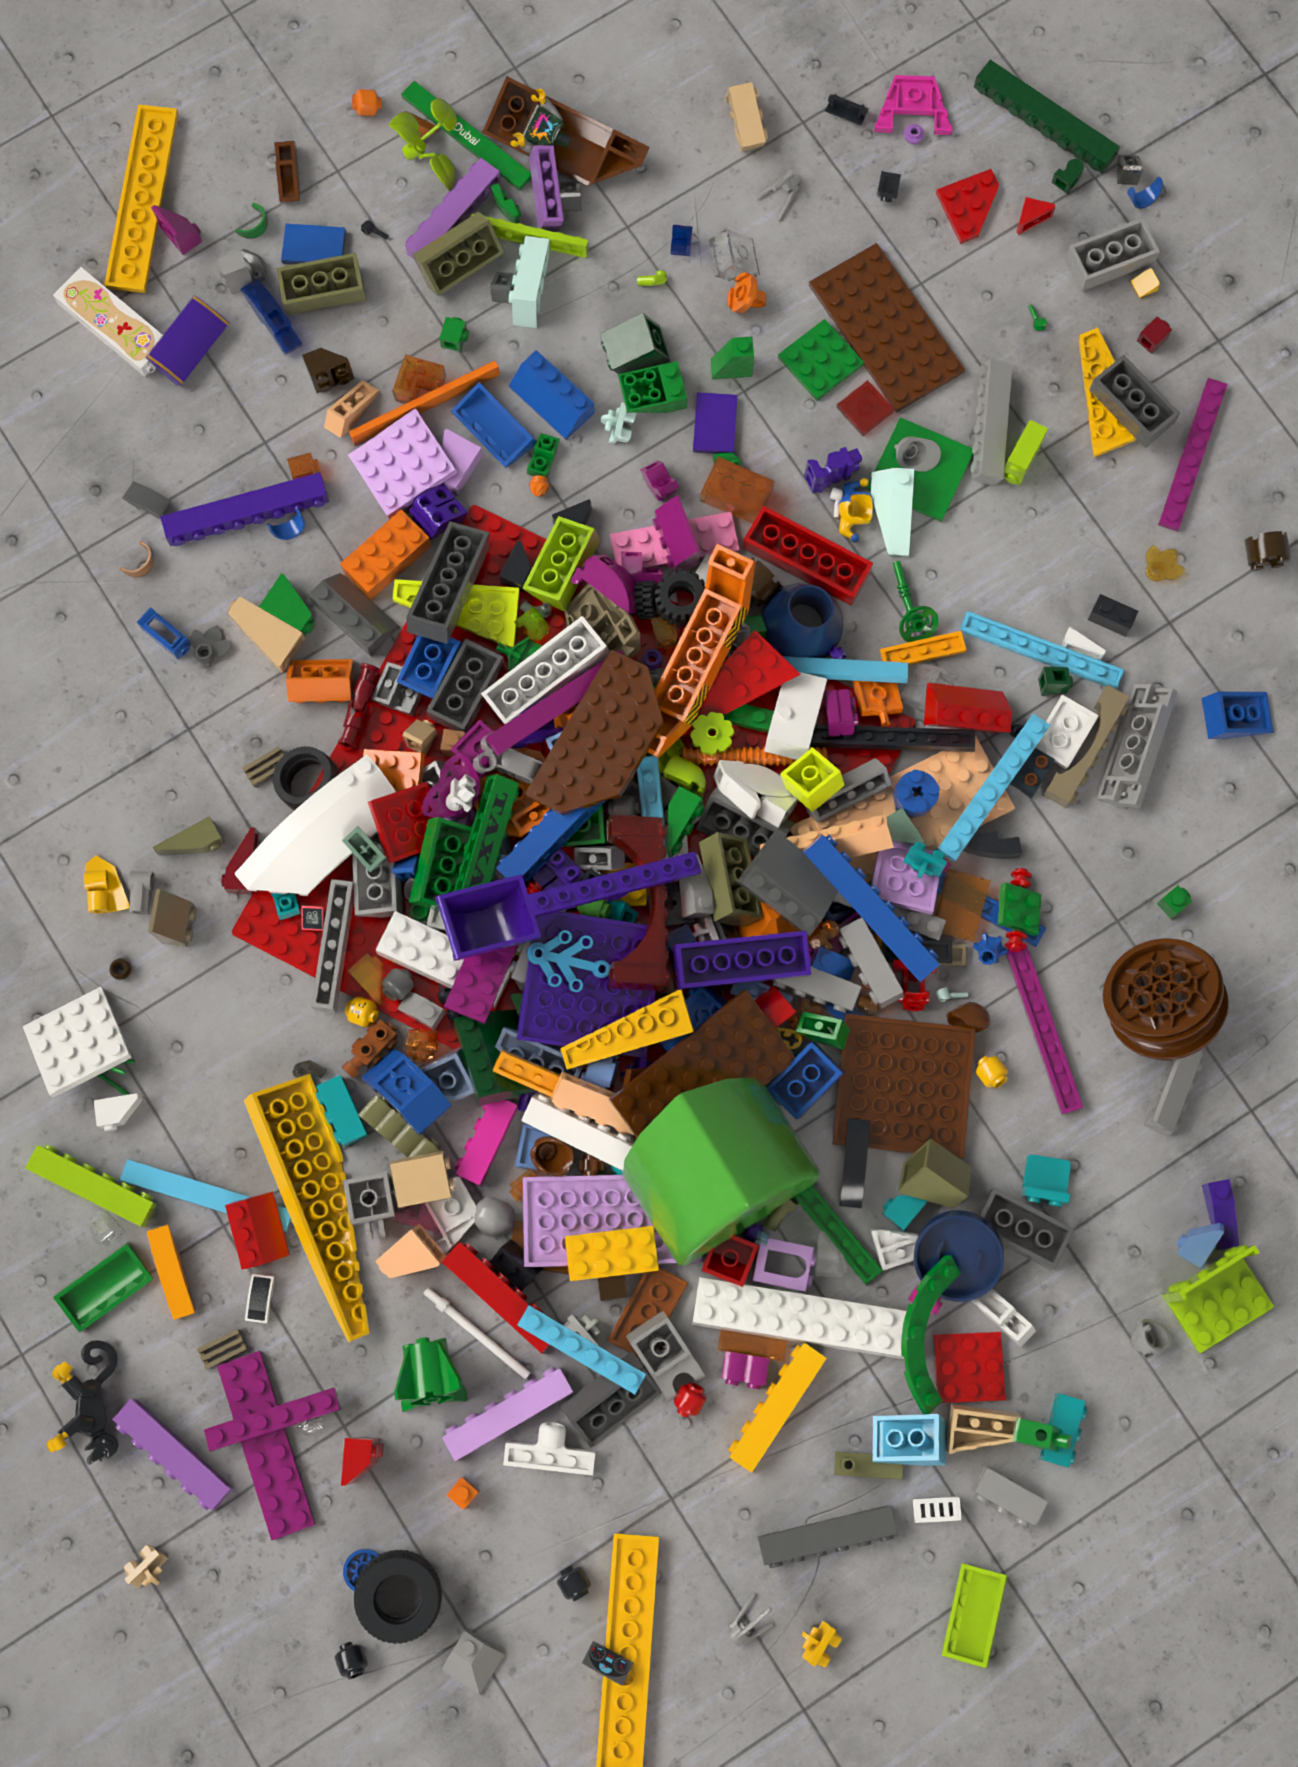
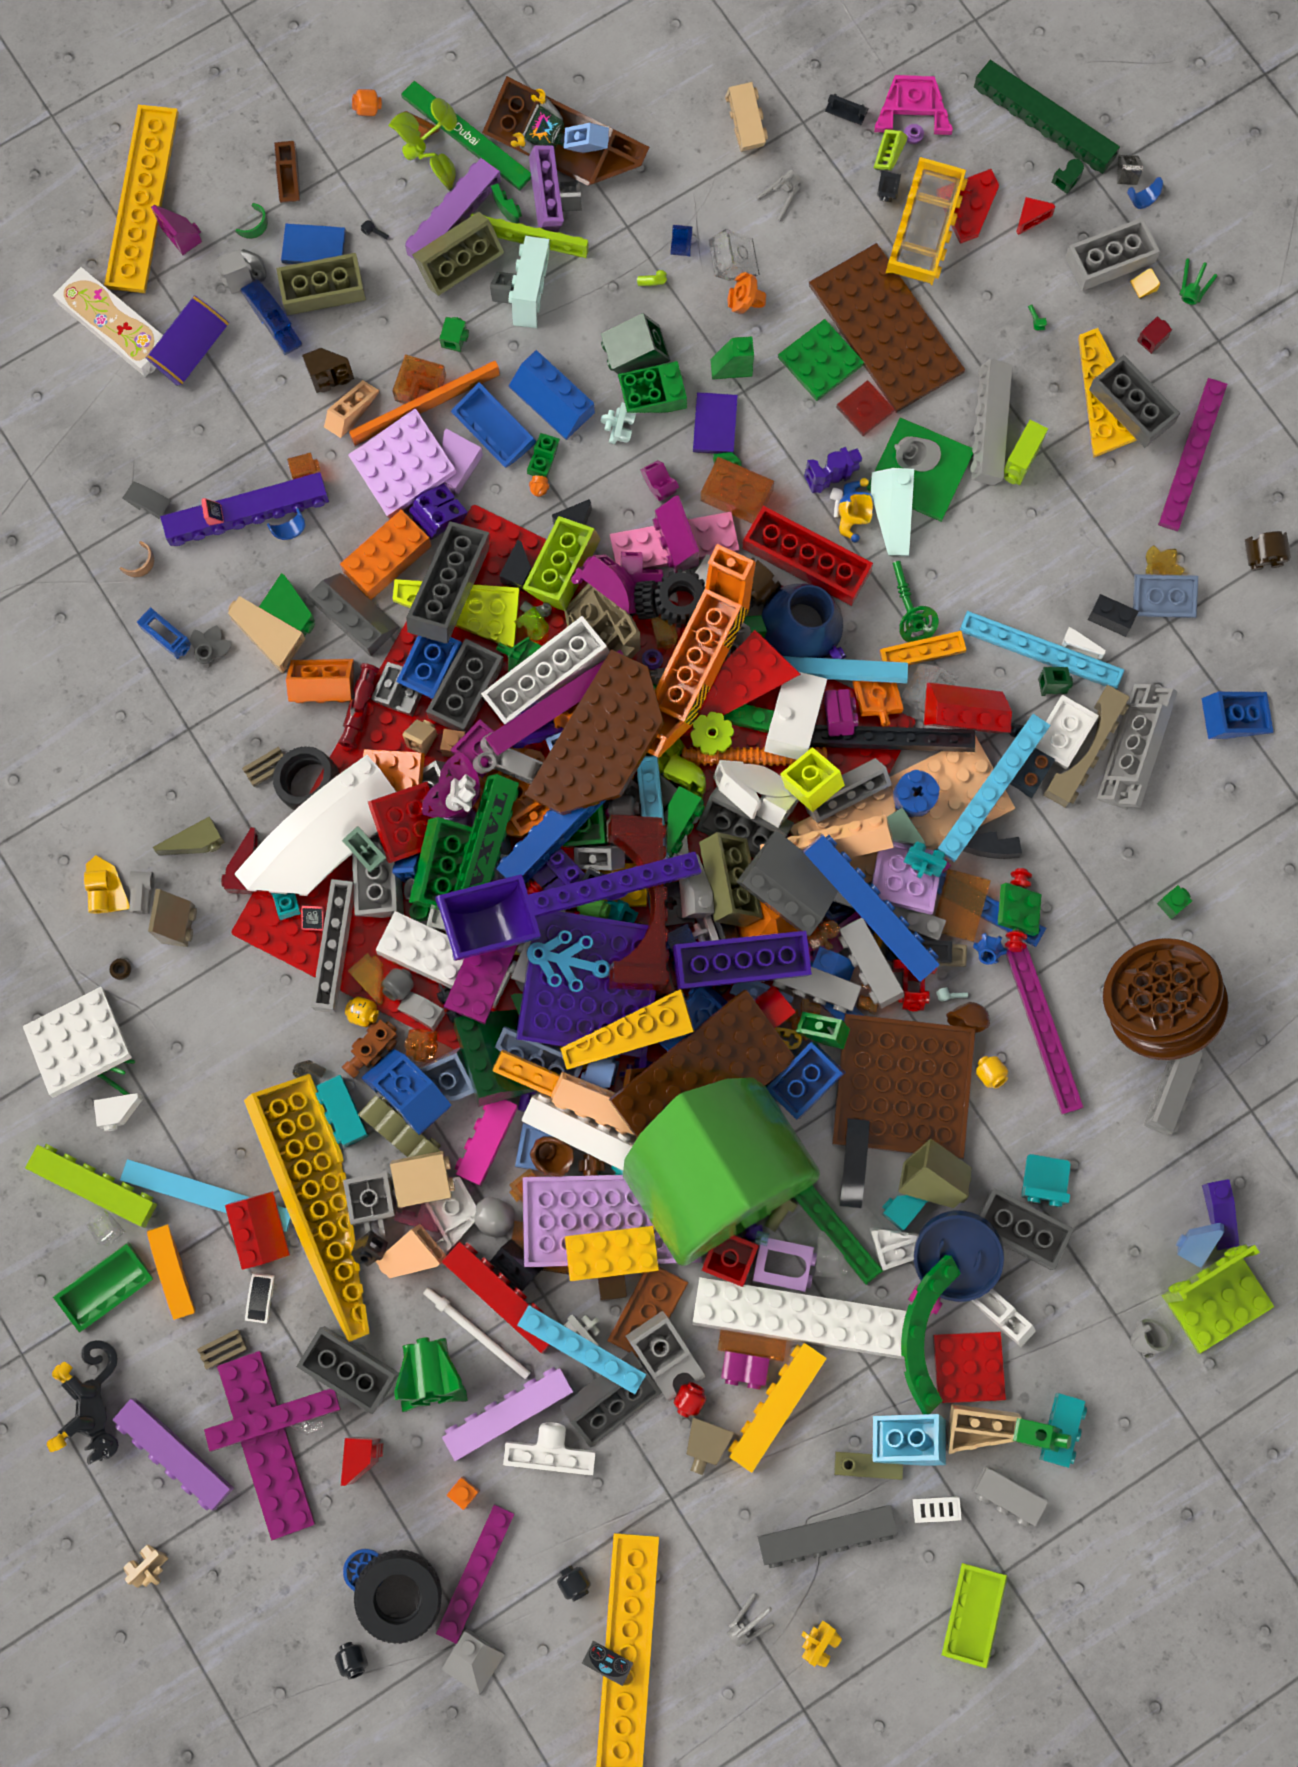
none -> slope [201,498,224,526]
none -> dark grey slope [296,1326,399,1414]
none -> black brick [351,1230,388,1267]
none -> magenta plate [436,1504,515,1644]
none -> light blue brick [564,123,609,153]
none -> dark tan torso [686,1417,734,1475]
none -> lime slope [873,130,908,171]
none -> clear window [885,157,968,285]
none -> sand blue tile [1133,574,1199,618]
none -> green plant [1179,258,1217,305]

